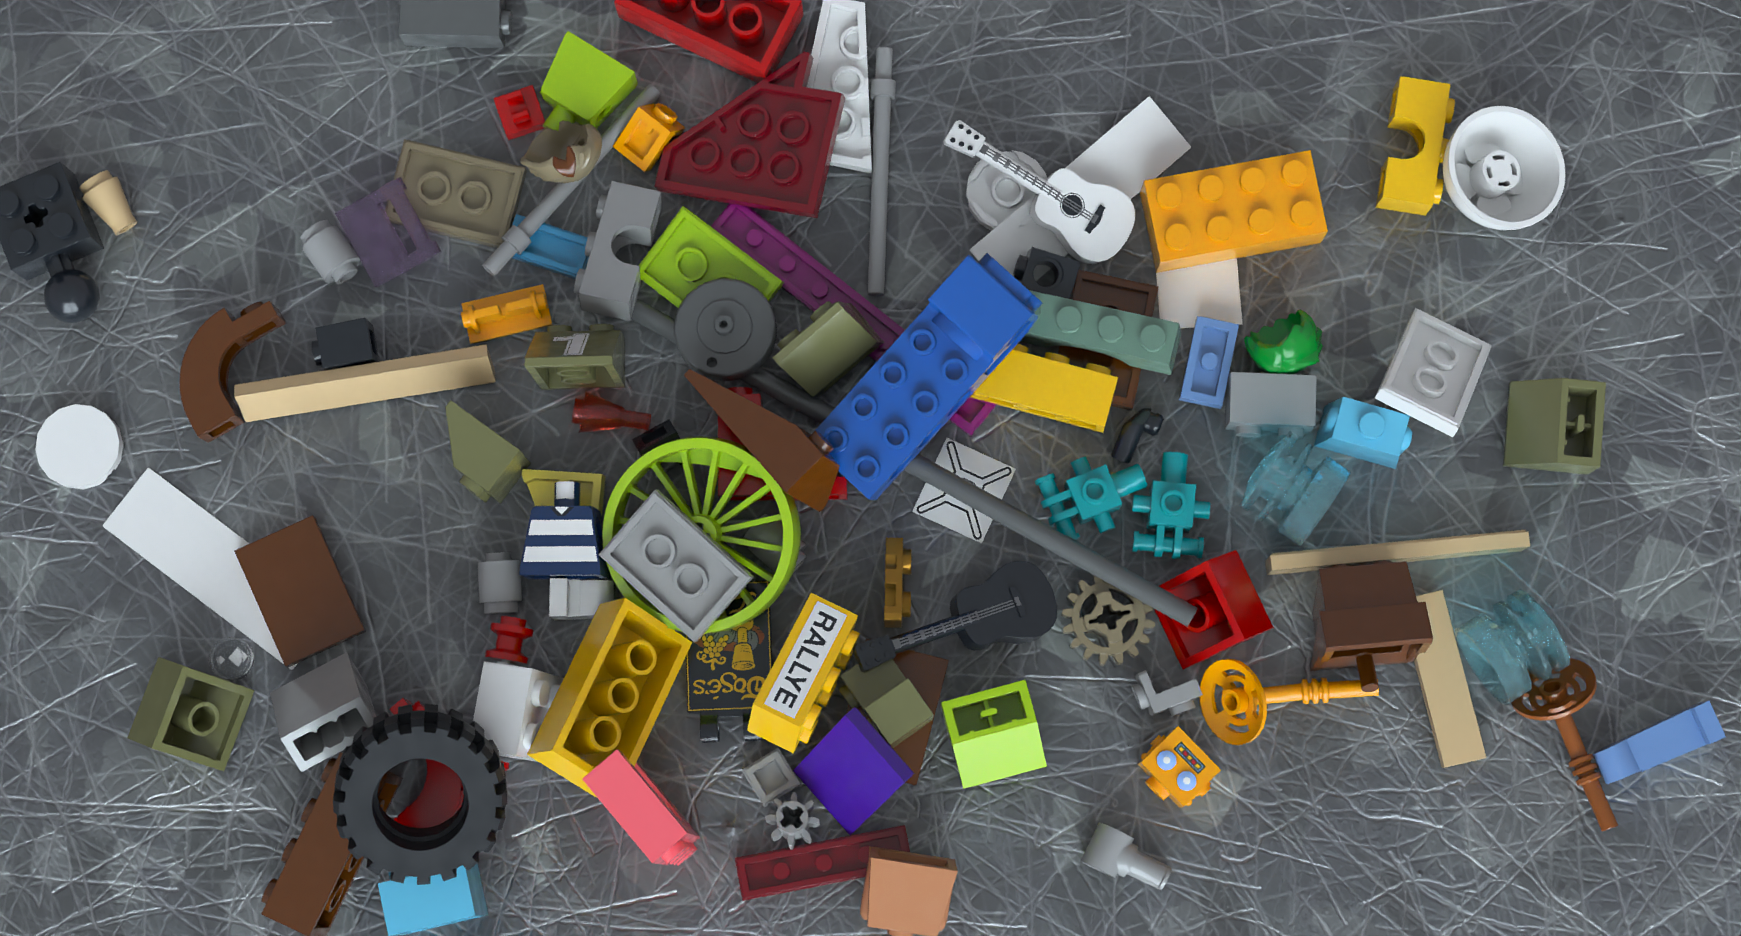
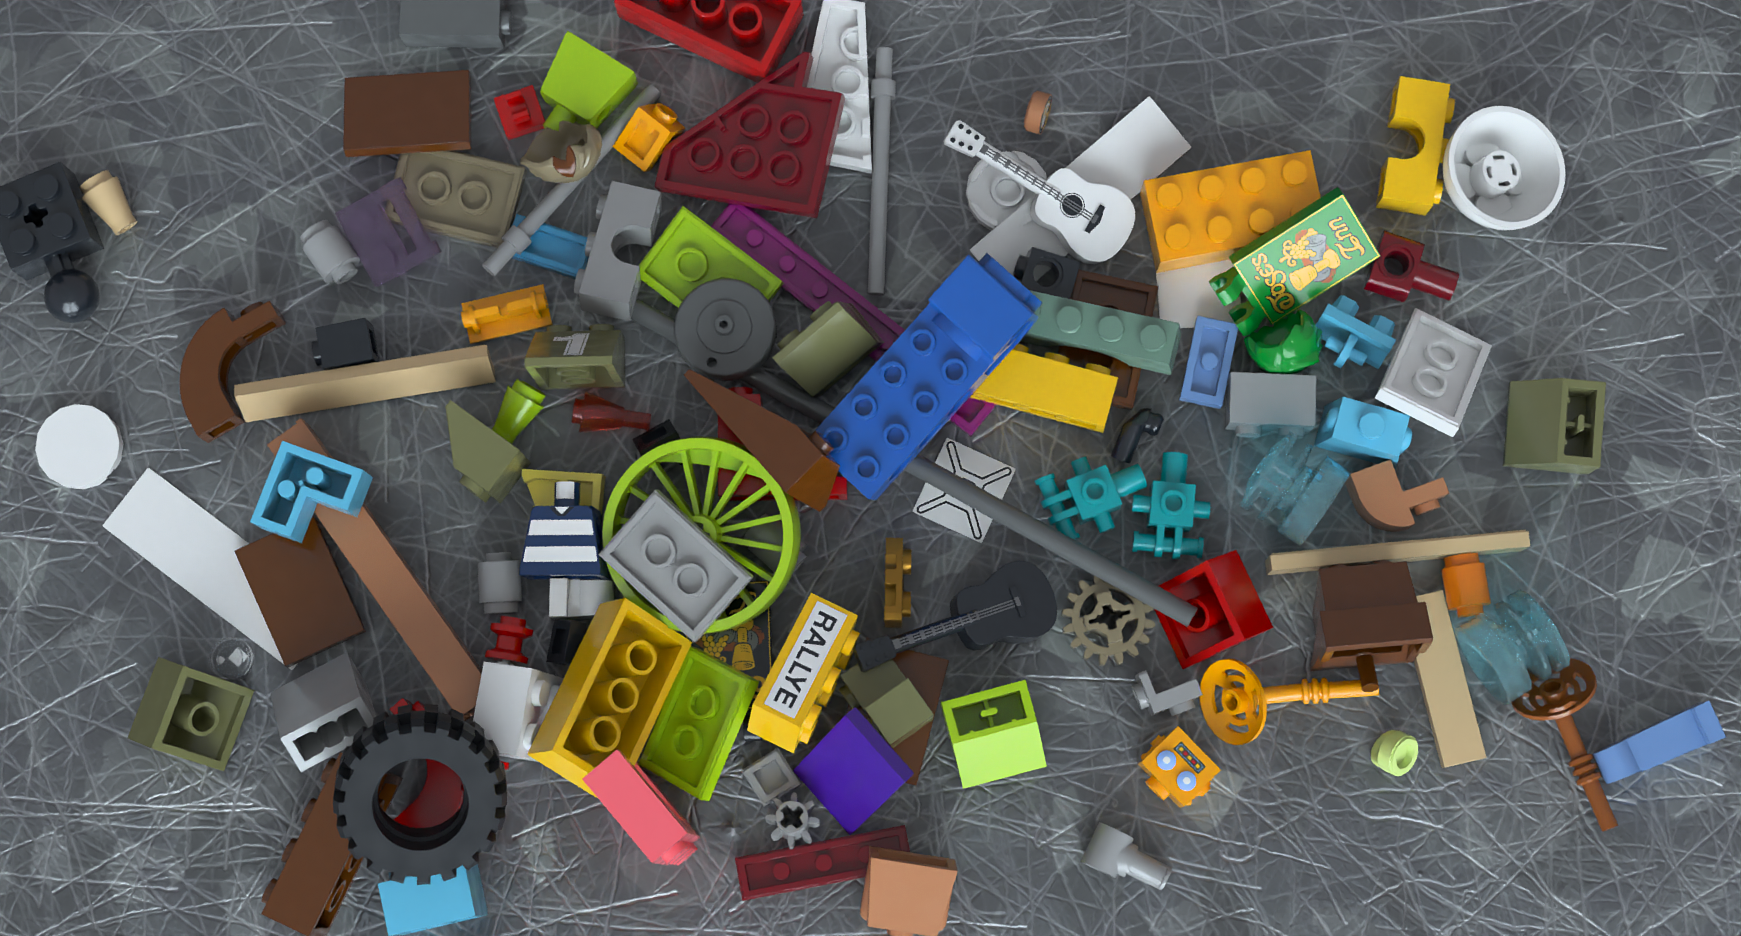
none -> medium azure brick [250,441,373,543]
none -> nougat tile [267,418,482,721]
none -> reddish brown tile [343,70,471,157]
none -> lime cone [492,378,546,444]
none -> black tile [546,620,587,665]
none -> lime tile [639,646,760,801]
none -> nougat tile [1024,90,1052,135]
none -> tile [1209,187,1381,336]
none -> medium azure hips [1315,295,1396,369]
none -> nougat brick [1344,460,1449,532]
none -> dark red piece [1364,230,1459,302]
none -> yellowish green tile [1371,730,1418,776]
none -> orange brick [1441,553,1491,617]

